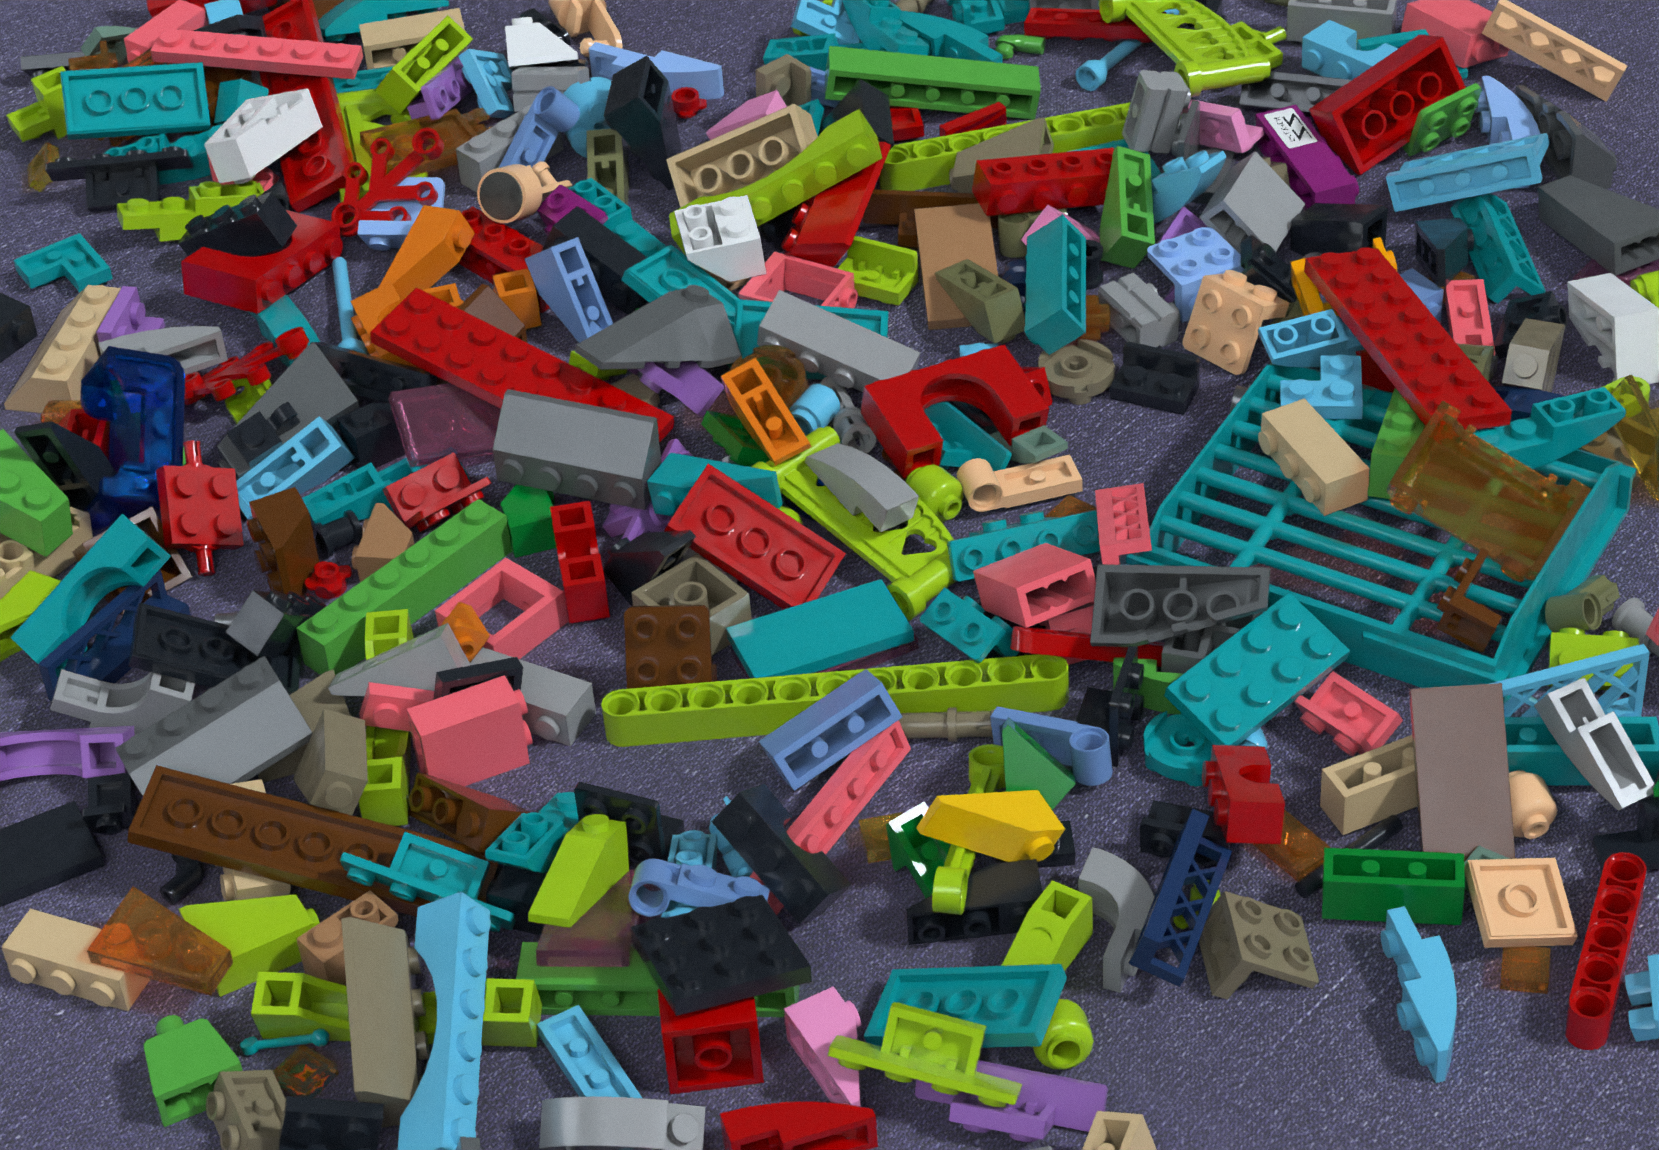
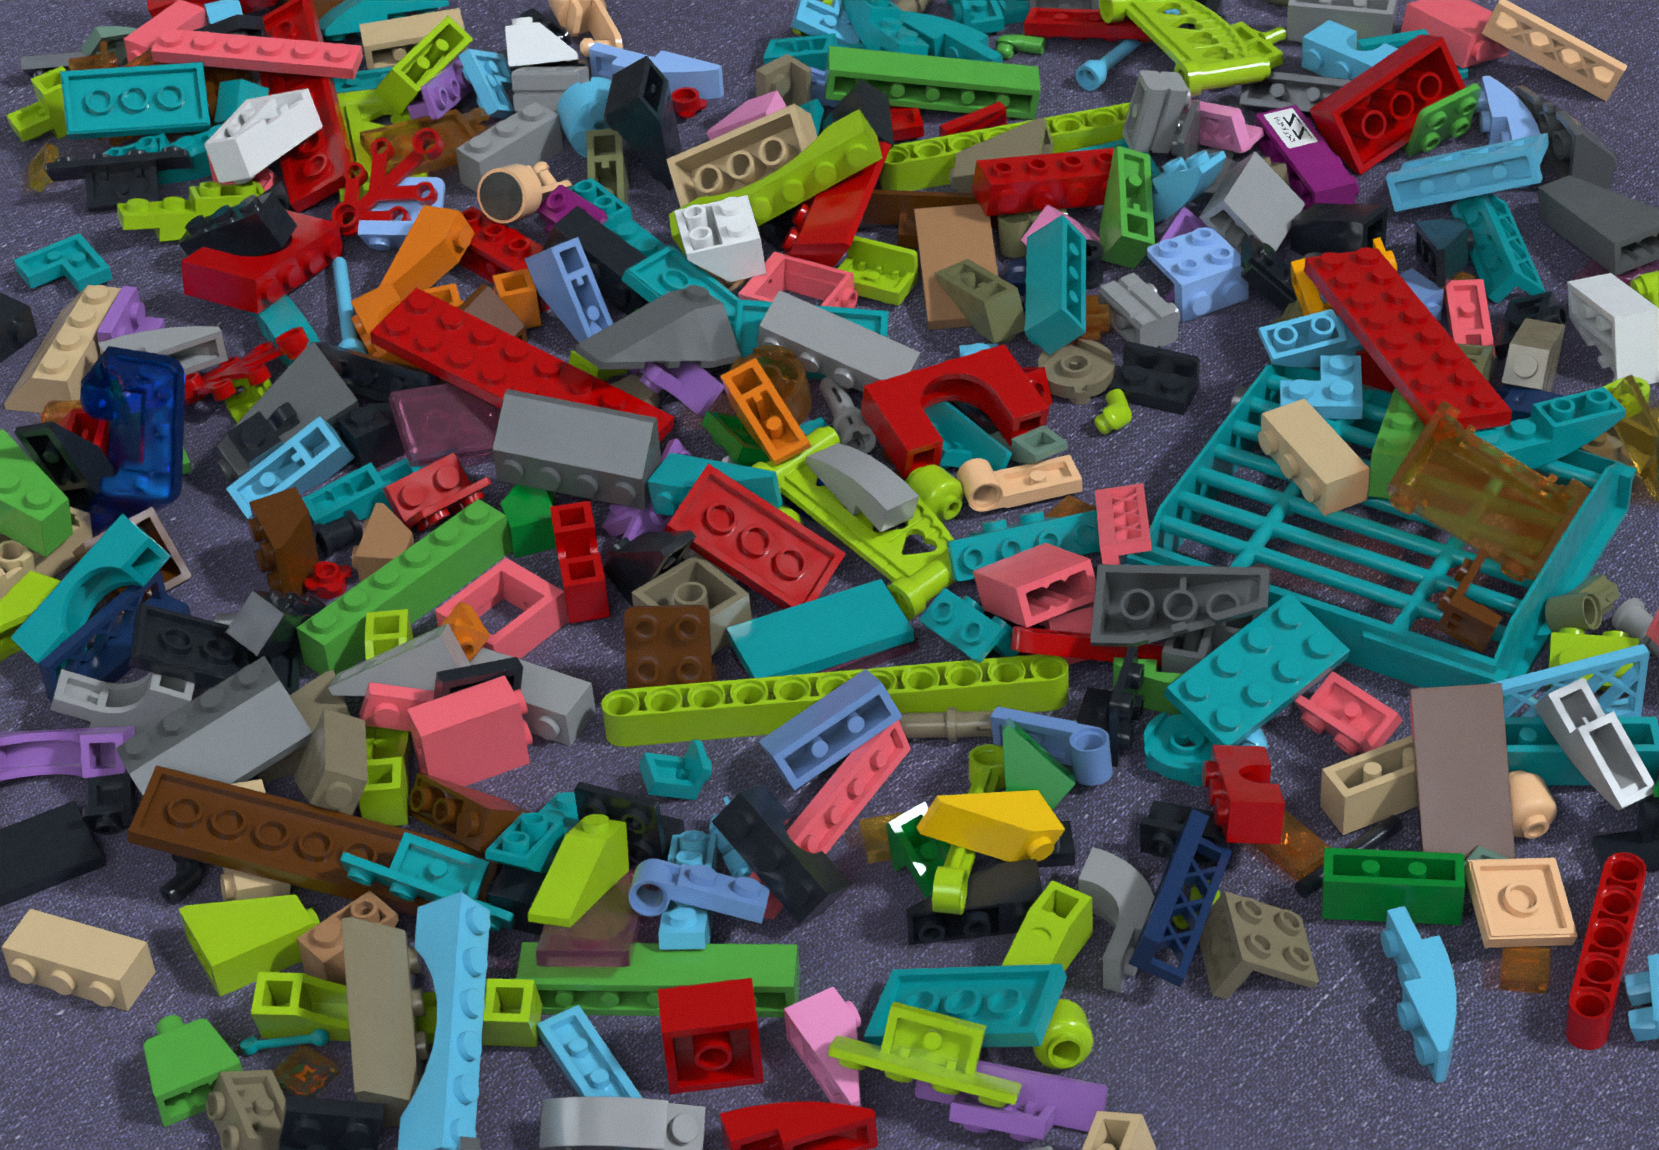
clear orange wing [87,886,233,996] -> none
red plate [156,440,244,576] -> none
medium blue plate [499,86,580,168] -> none
black plate [630,895,812,1016] -> none
medium azure brick [789,384,840,436] -> none
light nougat bracket [1183,270,1290,375] -> none
none -> teal bracket [638,740,712,800]
none -> lime arm [1094,389,1132,435]

